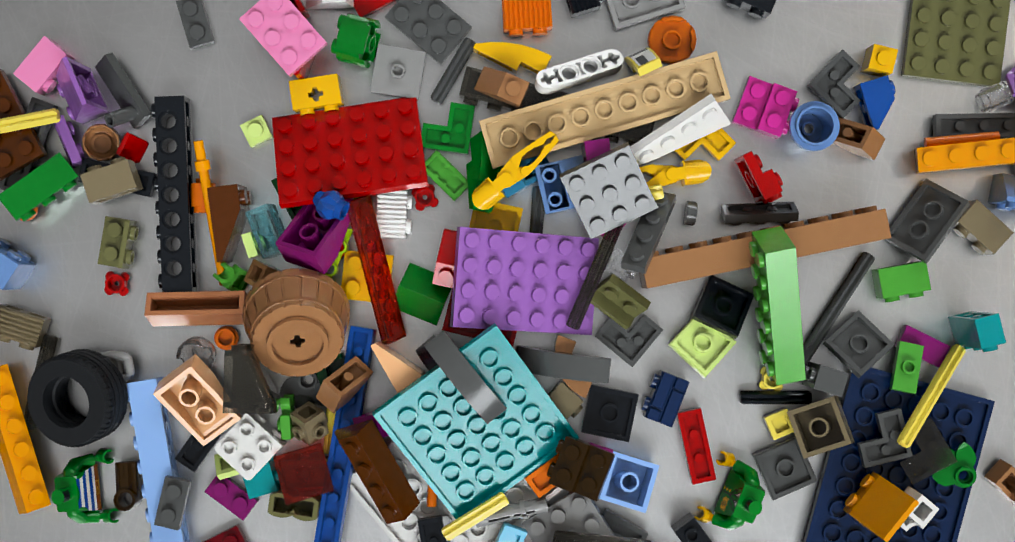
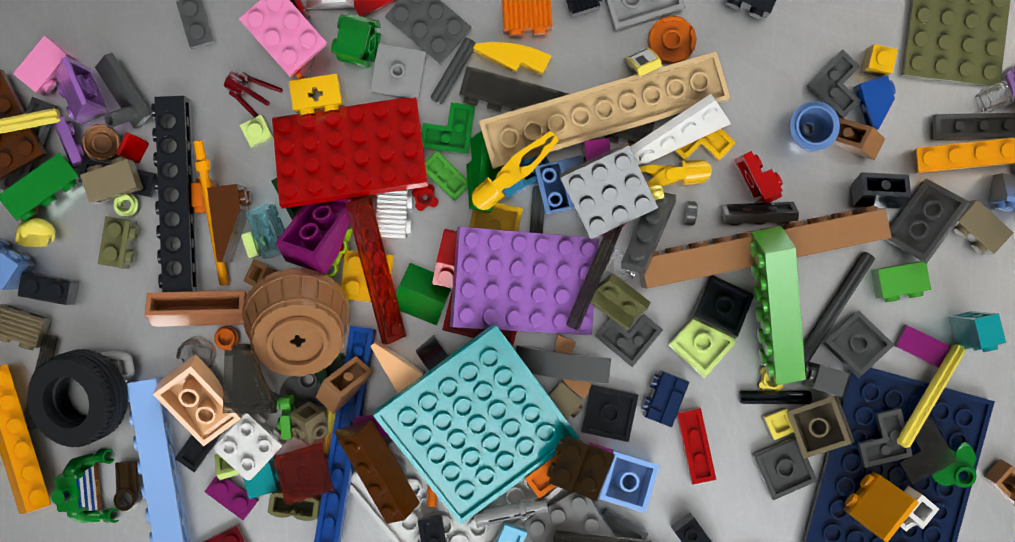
red plate [104,271,130,296] -> none
dark grey plate [154,475,192,530] -> none
bright green plate [213,262,248,291] -> none
blue rock [313,190,350,221] -> none
dark grey slope [424,330,507,424] -> none
light yellow axle [441,492,509,541] -> none
medium nougat slope [474,67,530,109] -> none
white beam [534,49,624,95] -> none
green torso [694,451,765,530] -> none
dark pink plate [732,76,799,139] -> none
bright green plate [889,341,924,394] -> none
orange bar [924,131,1000,147] -> none
none -> light yellow hair [15,218,56,247]
none -> black brick [18,272,79,305]
none -> yellowish green plate [113,193,139,217]
none -> dark red plant [224,70,283,118]
none -> black brick [851,172,911,209]

